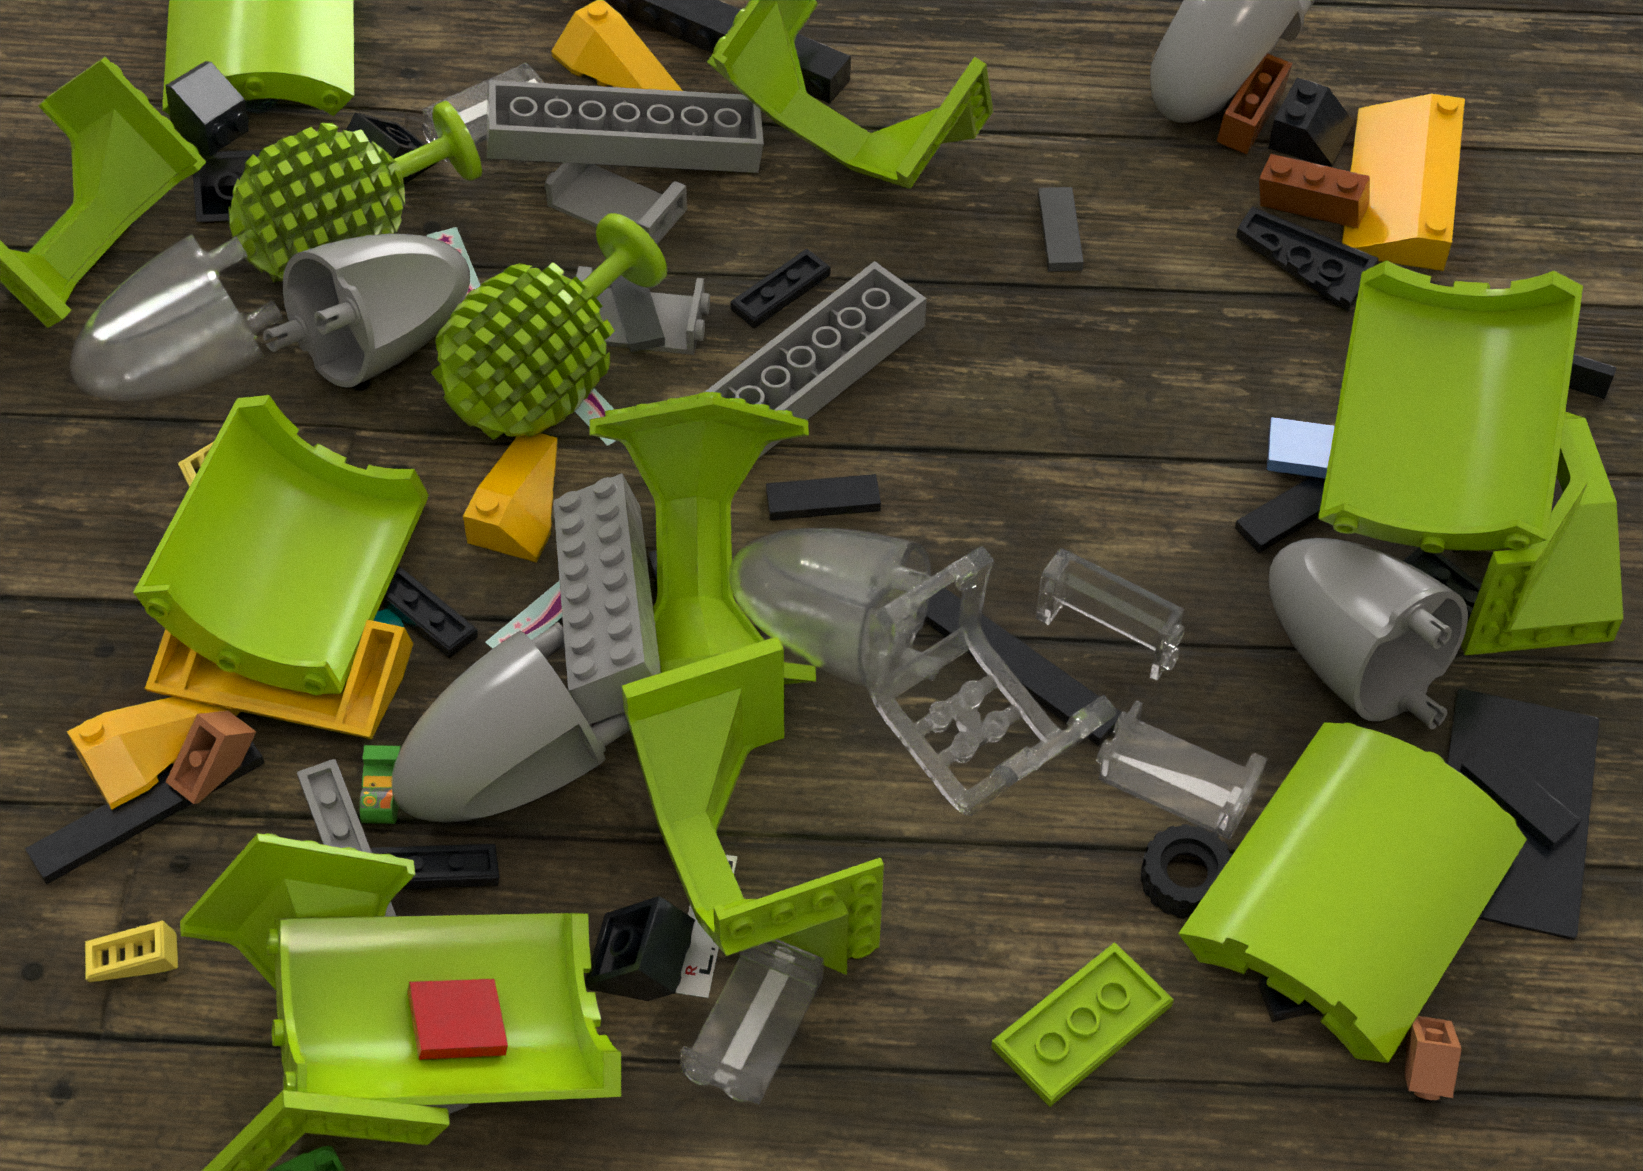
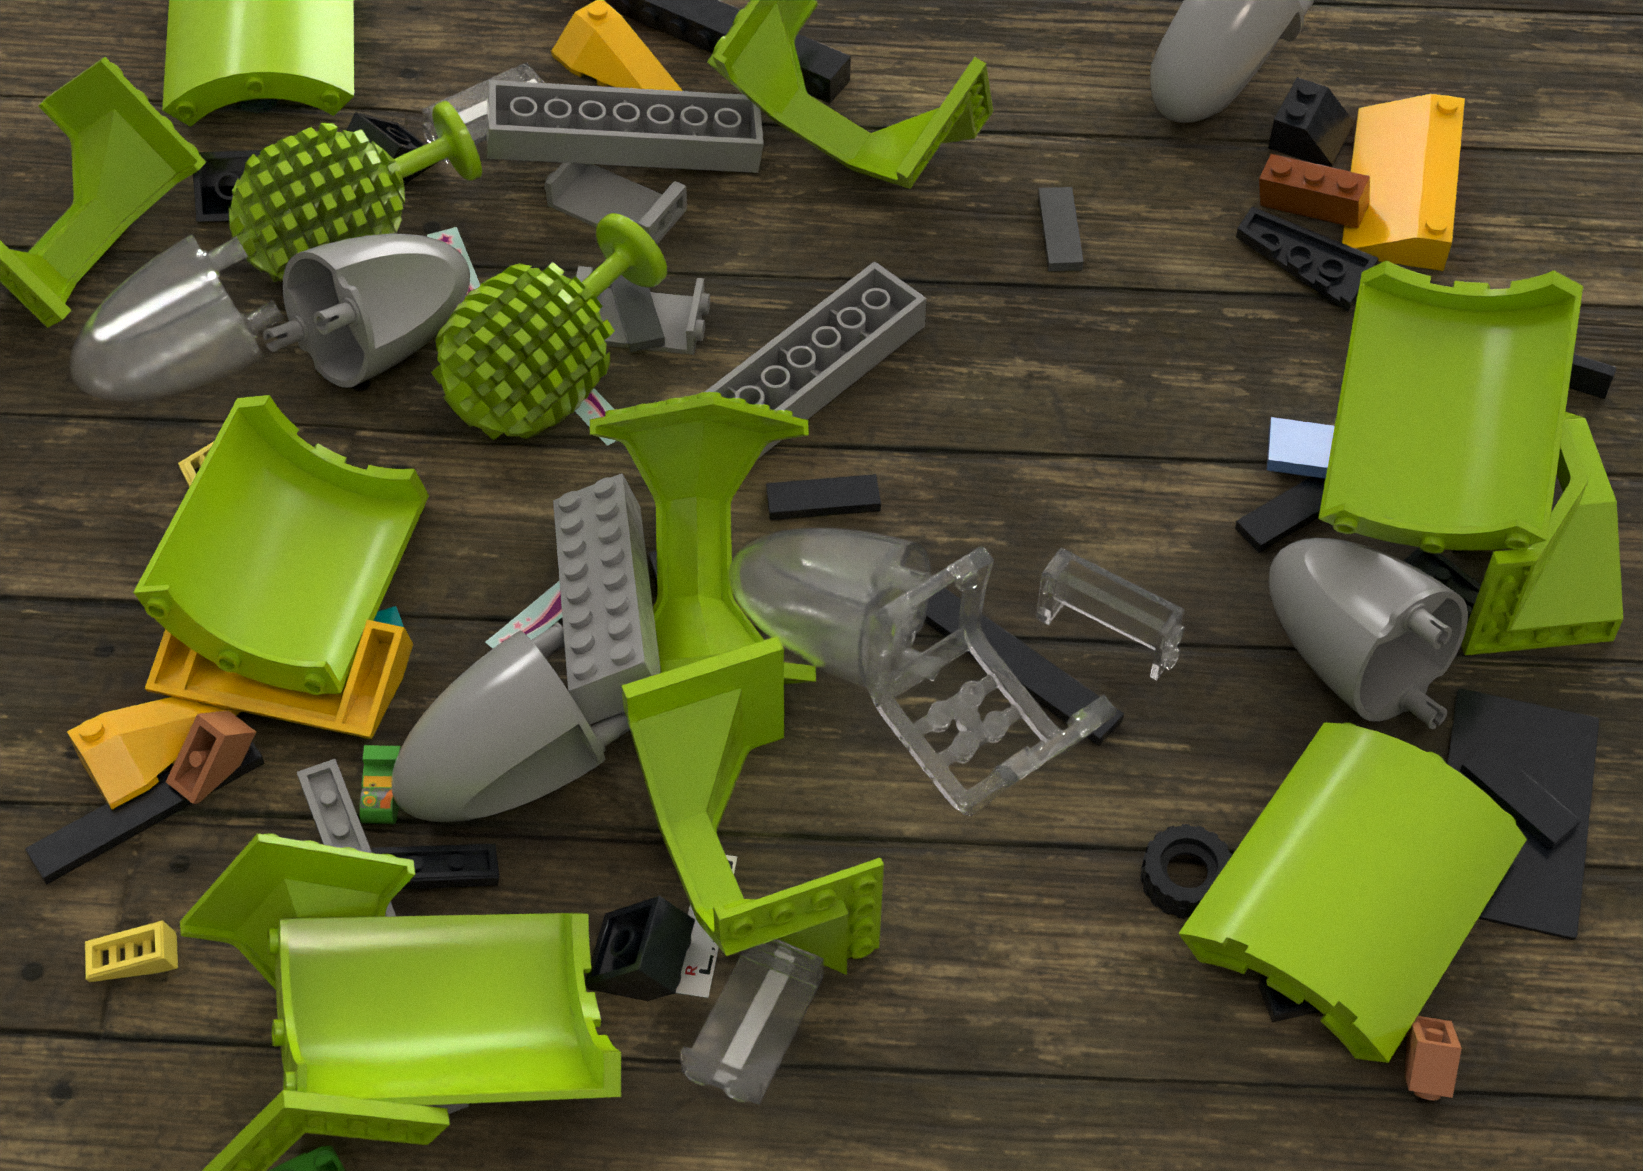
black slope [165,61,249,156] -> none
black tile [382,566,478,658] -> none
red tile [407,979,508,1060] -> none
yellow wedge [463,433,558,562] -> none
black tile [730,248,831,329] -> none
lime tile [991,942,1174,1107] -> none
clear panel [1096,700,1268,840] -> none
dark orange brick [1216,53,1293,154] -> none

